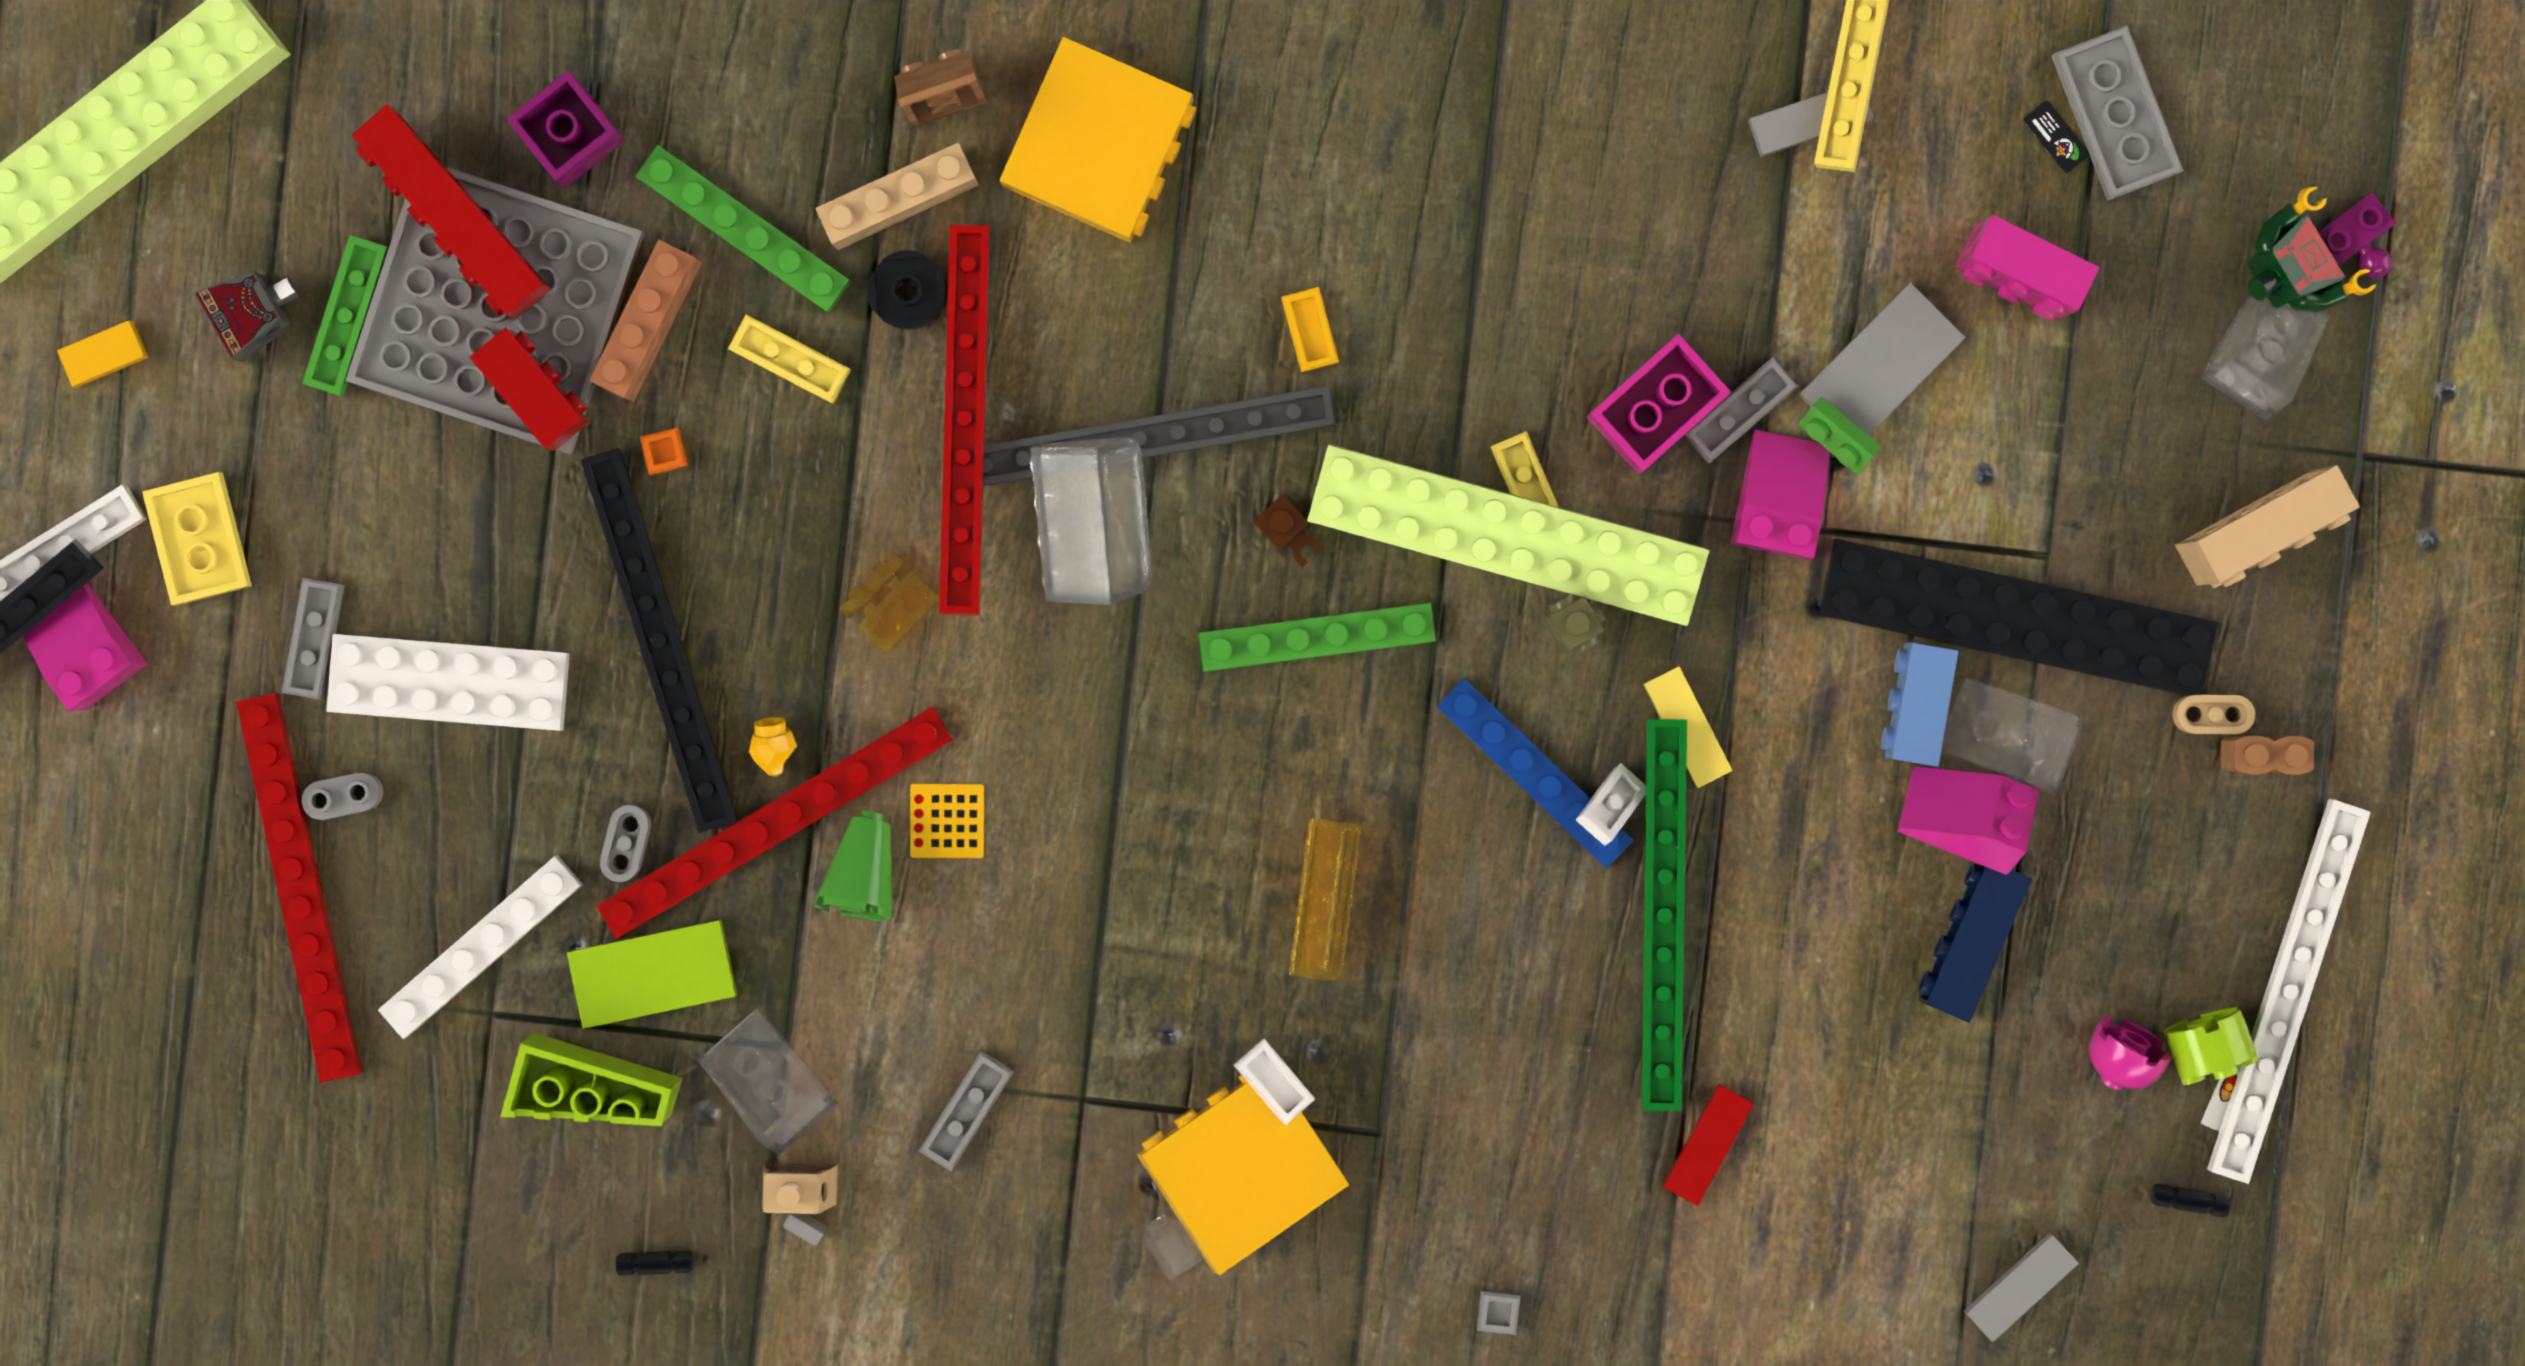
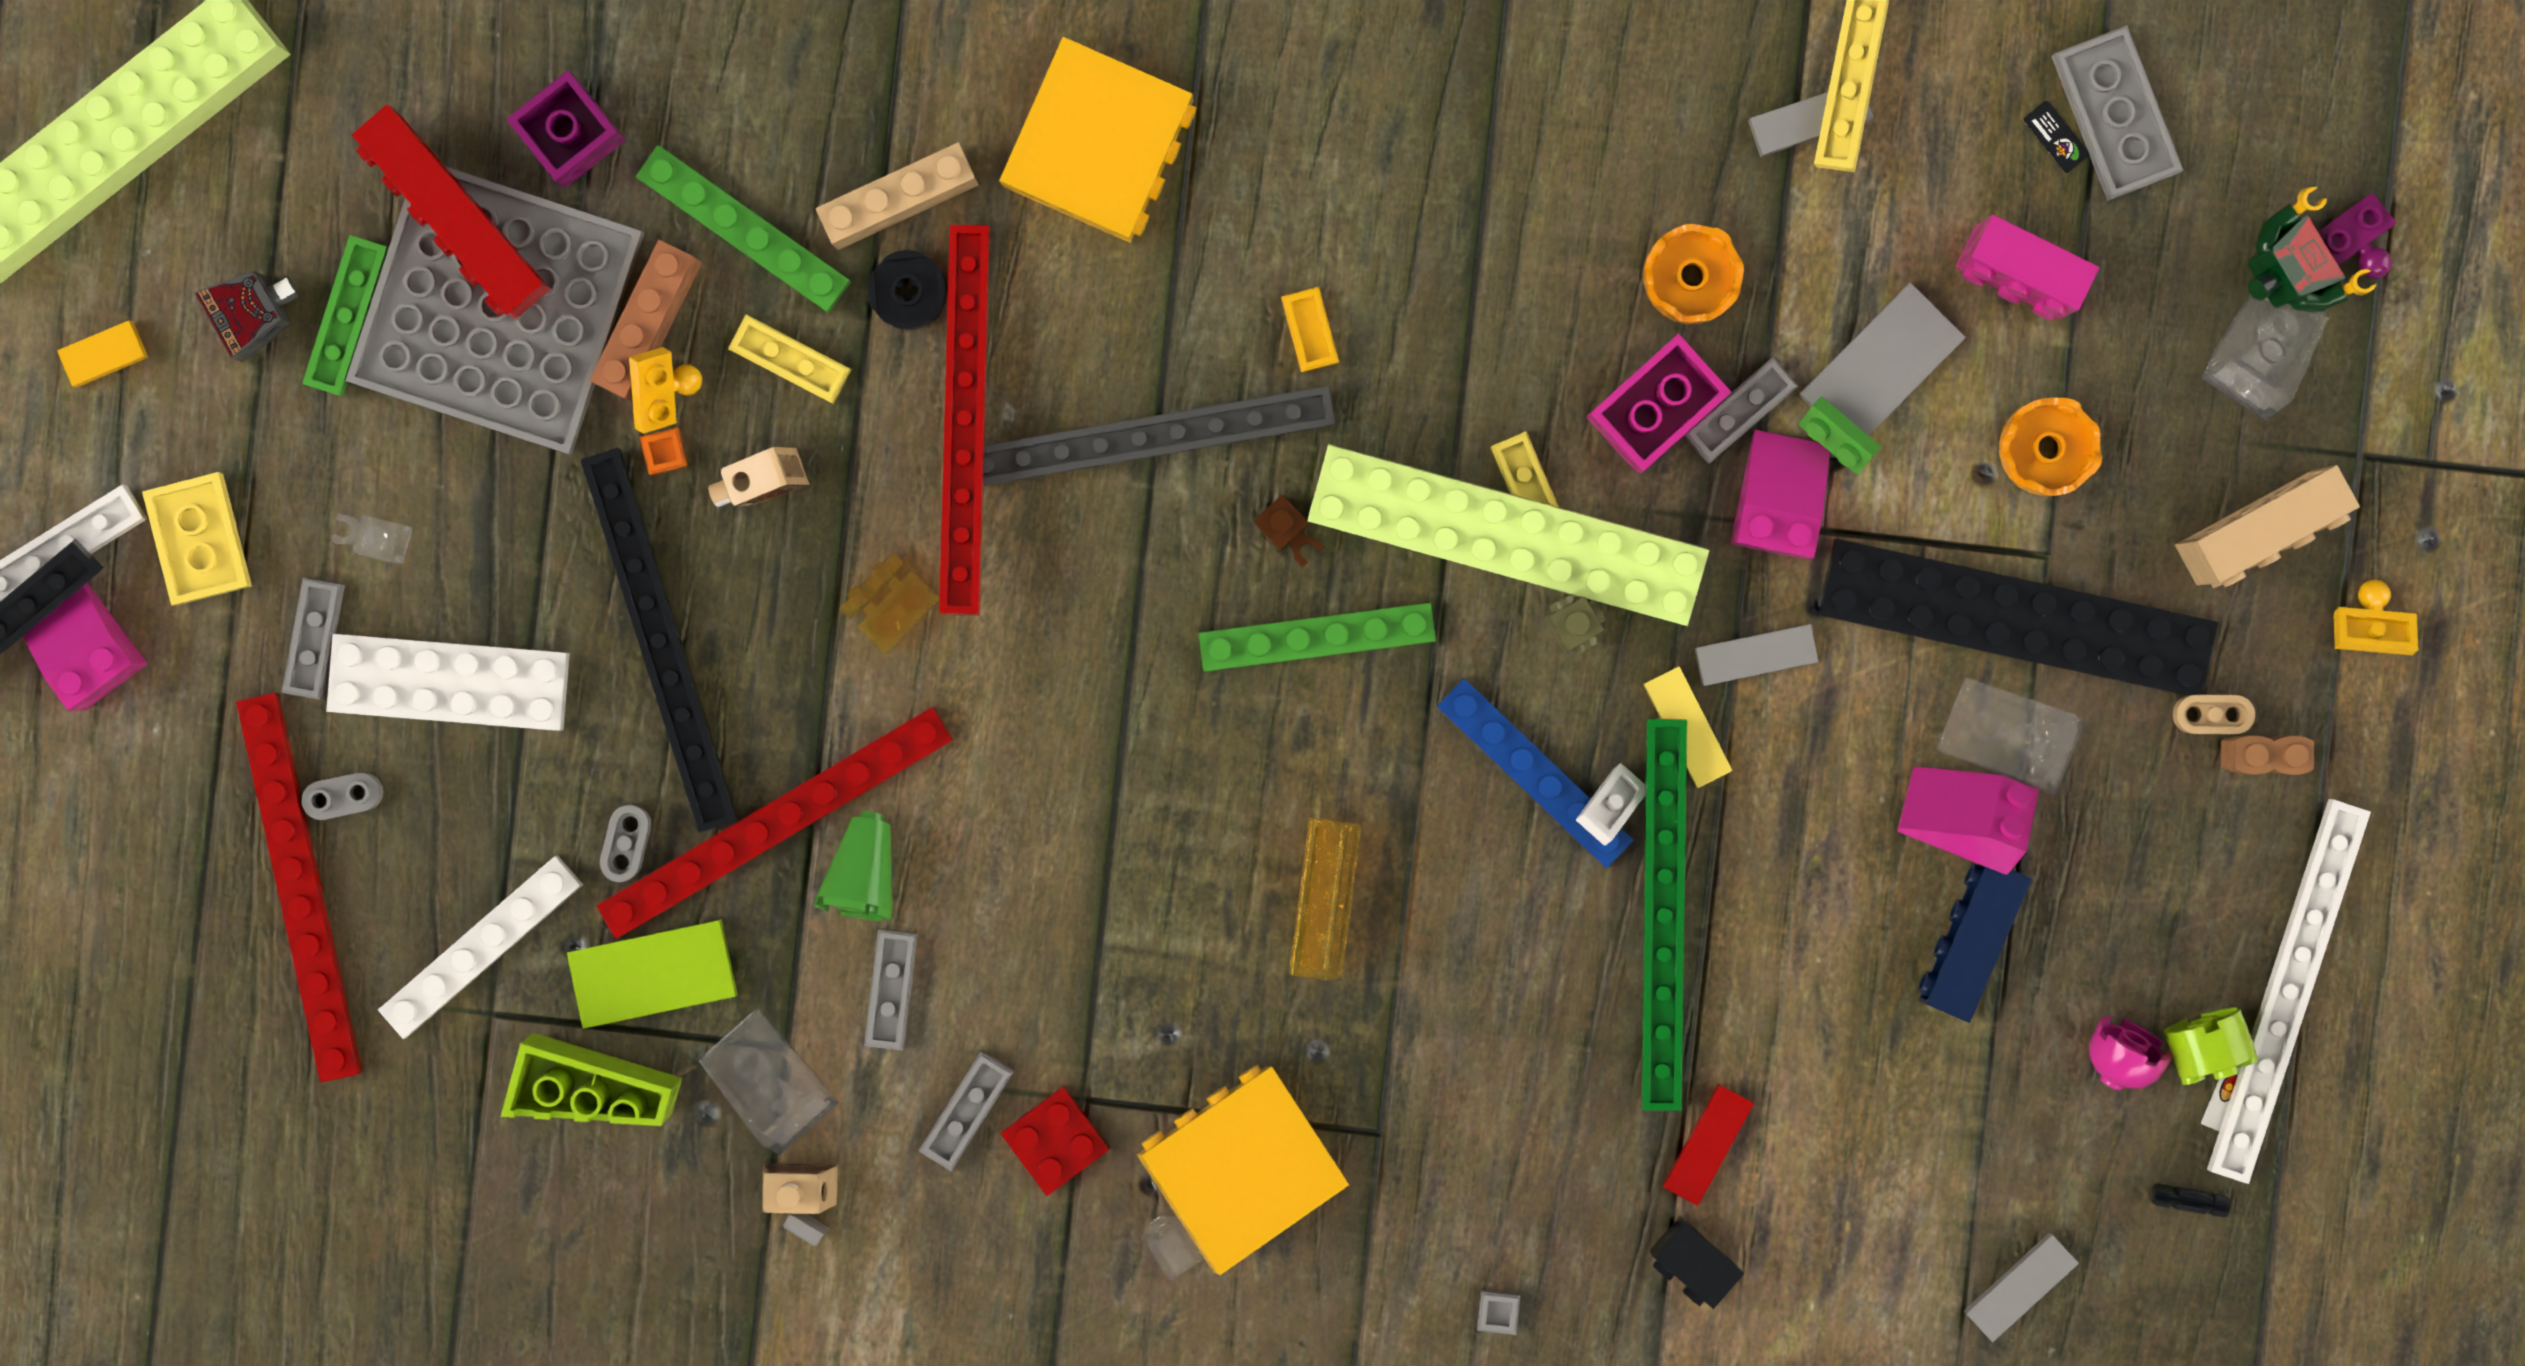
red brick [469,327,590,452] -> none
black axle [615,1250,694,1276] -> none
yellow rock [749,717,797,777] -> none
medium nougat slope [894,49,987,127] -> none
yellow sticker [910,784,984,858] -> none
clear windscreen [1030,437,1152,605] -> none
white tile [1233,1039,1315,1125] -> none
medium blue brick [1881,643,1959,767] -> none
none -> clear brick [331,513,412,564]
none -> yellow plate [629,347,702,434]
none -> tan torso [708,447,810,507]
none -> light grey tile [864,929,918,1051]
none -> red plate [1000,1085,1110,1196]
none -> light orange plate [1643,224,1744,324]
none -> black brick [1650,1216,1744,1309]
none -> light grey tile [1694,624,1819,686]
none -> light orange plate [1999,398,2103,496]
none -> yellow plate [2334,579,2419,656]

